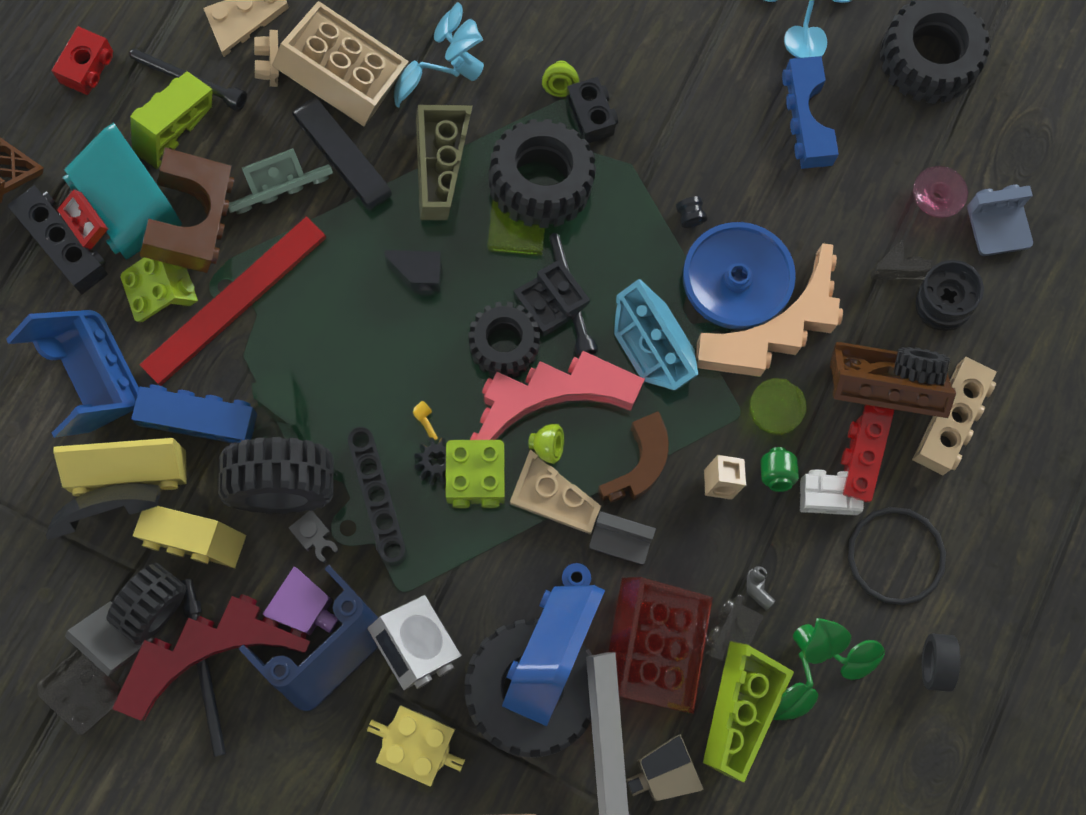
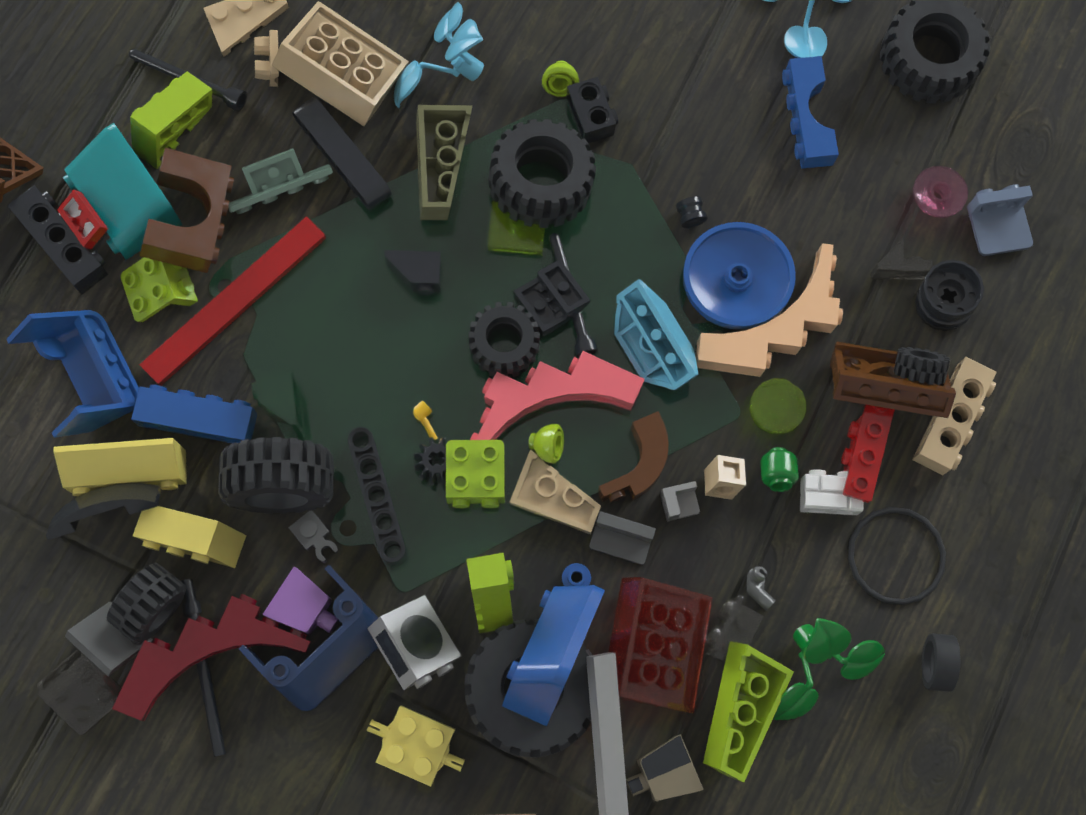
red brick [51,26,113,95] -> none
none -> lime wedge [466,553,514,633]
none -> light grey panel [660,481,700,521]

